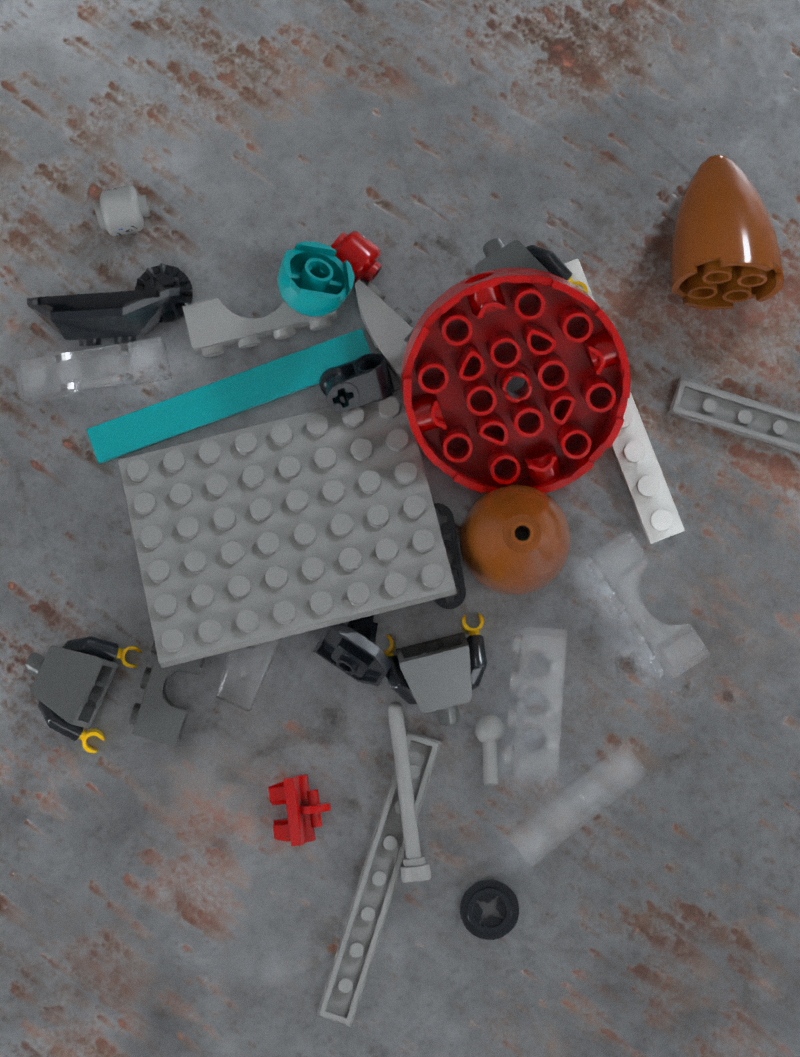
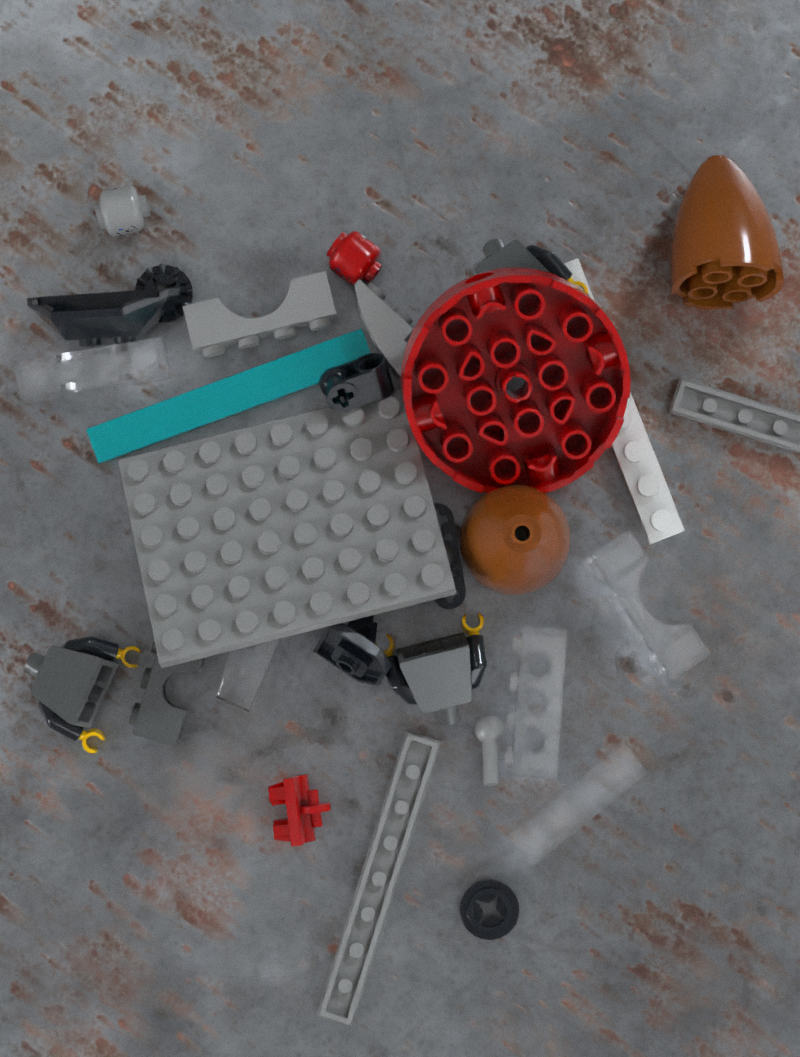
teal cylinder [277,241,355,317] -> none
light grey piece [388,702,431,883] -> none

